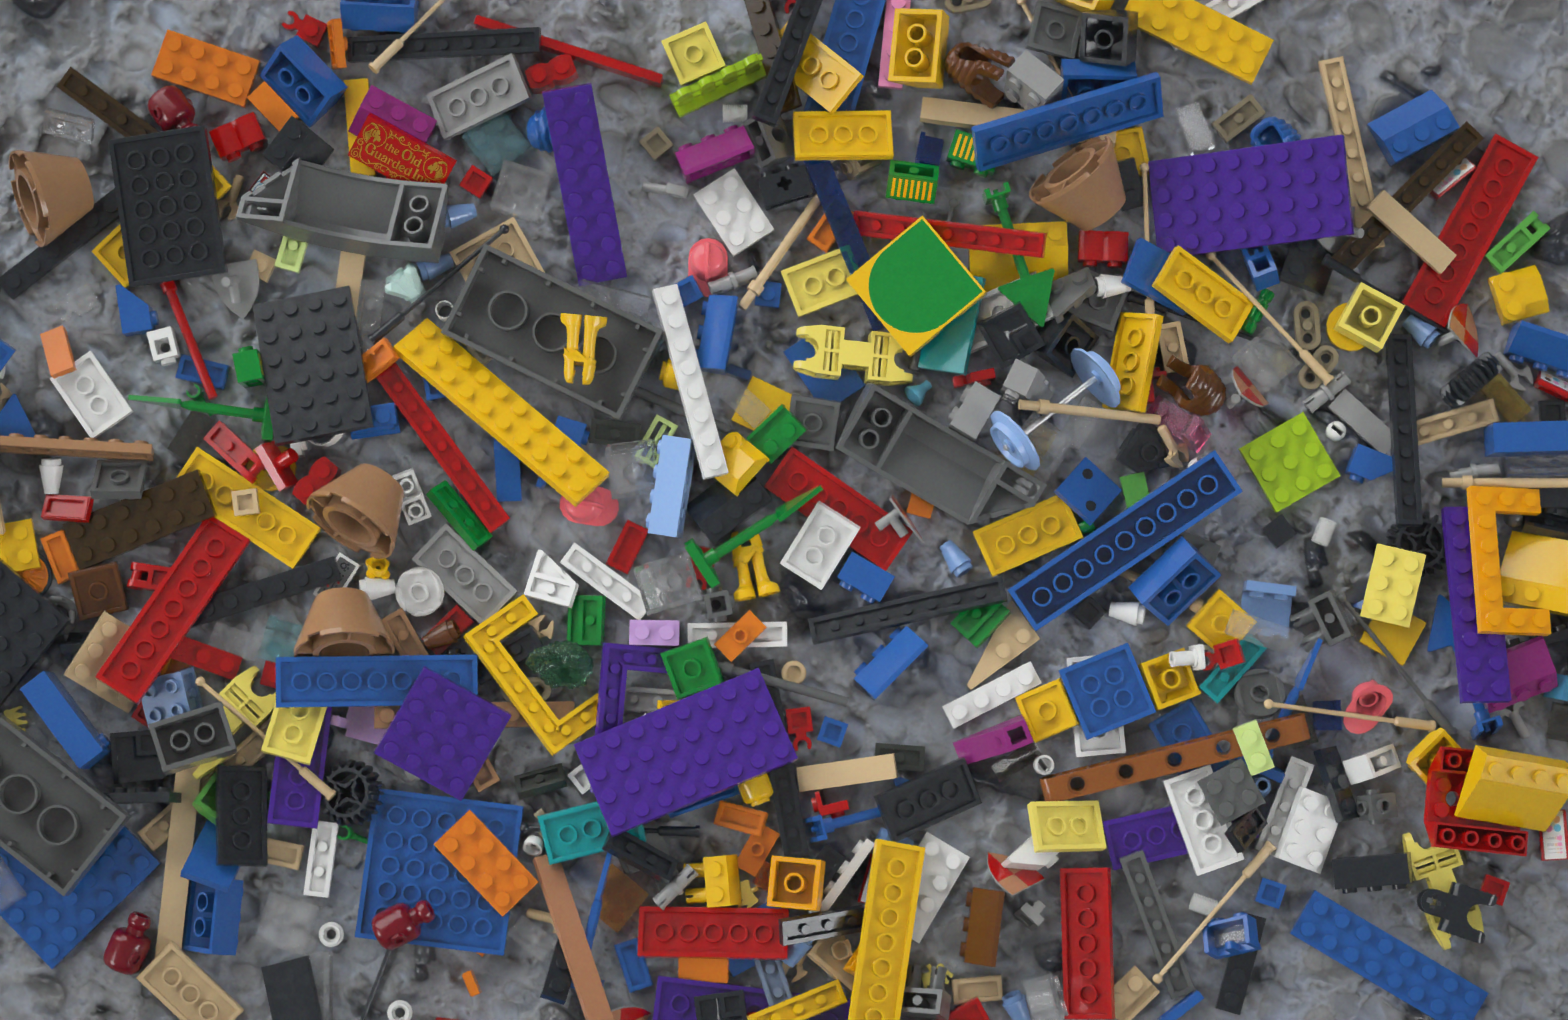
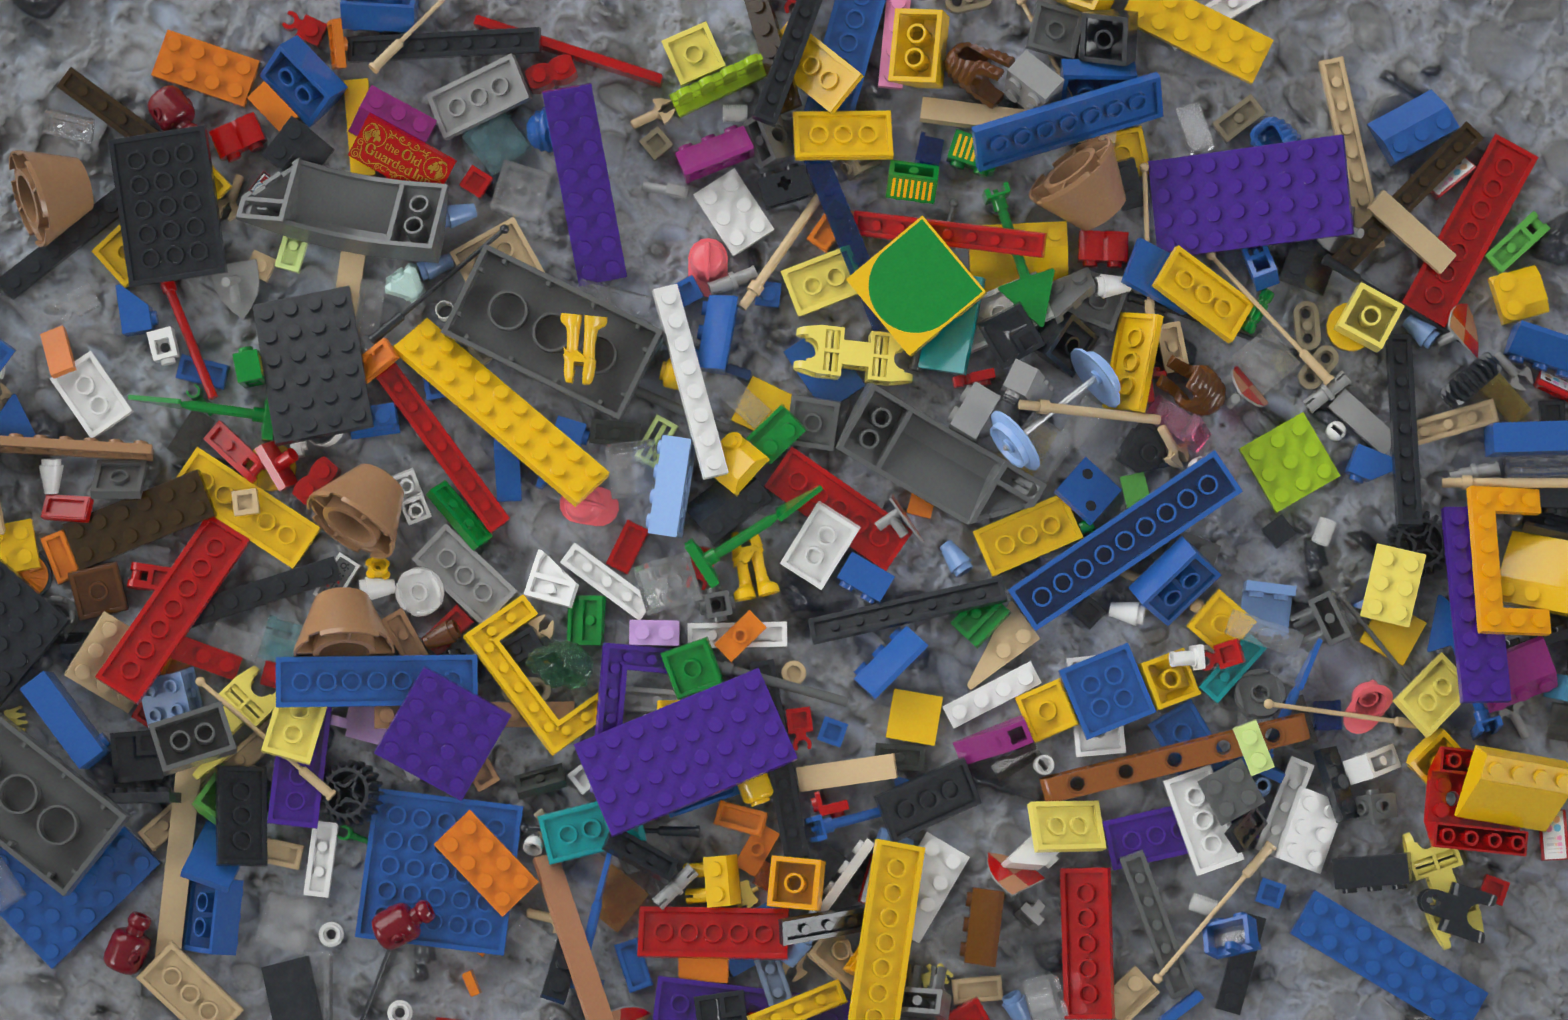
medium azure rock [904,380,932,407] -> none
none -> tan bar [630,98,676,129]
none -> yellow tile [885,688,943,746]
none -> light yellow plate [1393,652,1461,738]

